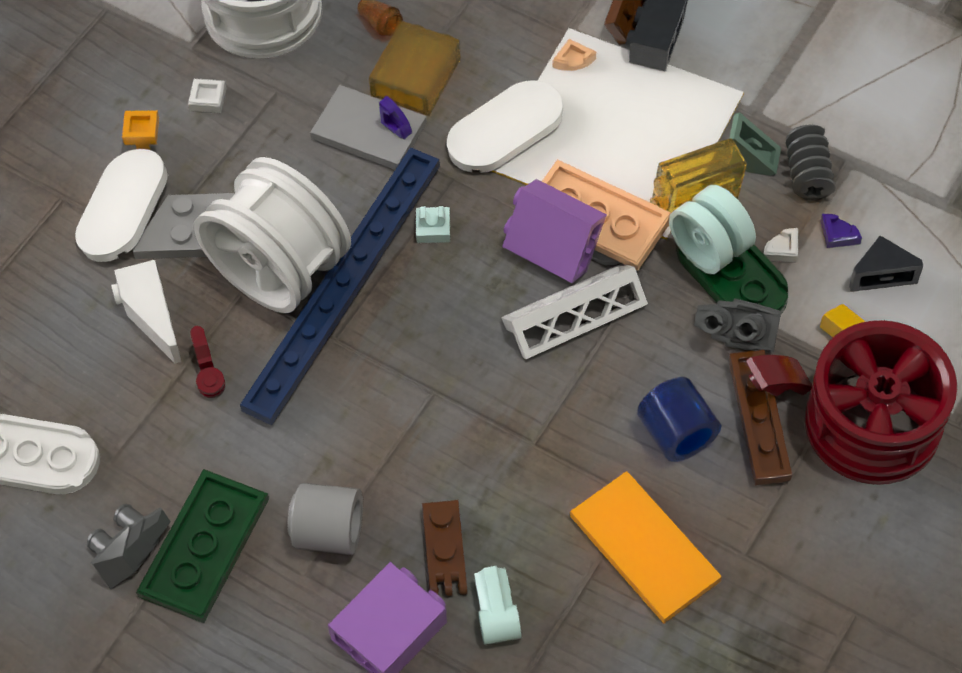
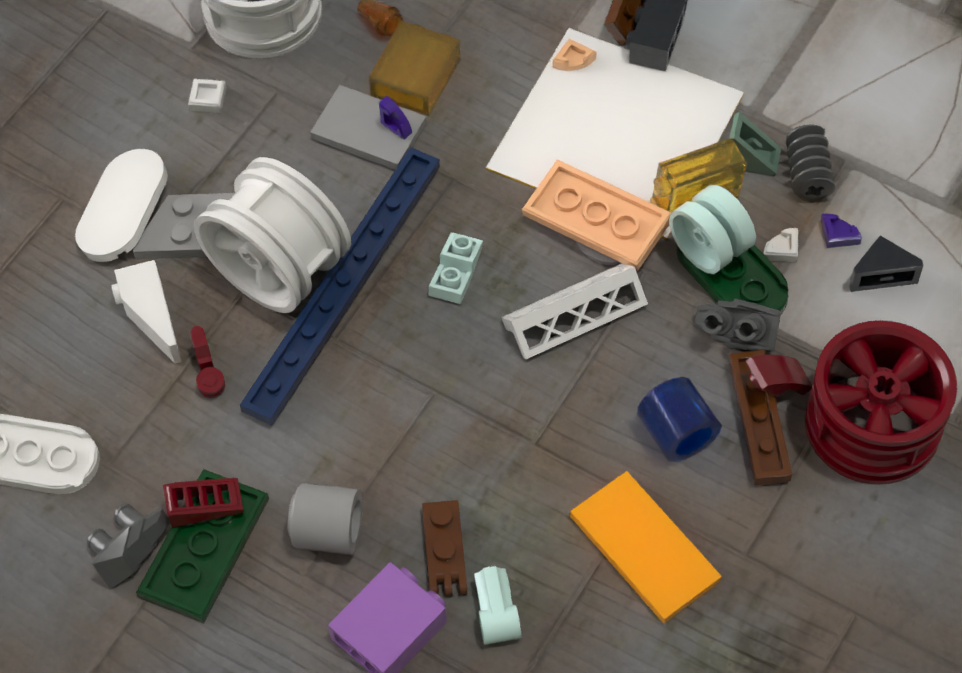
light orange tile [122,110,159,149] -> none
light aqua tile [416,206,450,243] -> none
white tile [447,80,563,173] -> none
medium lavender brick [502,179,607,283] -> none
yellow slope [820,304,866,338] -> none
none -> dark red slope [163,477,244,528]
none -> light aqua slope [428,232,483,304]

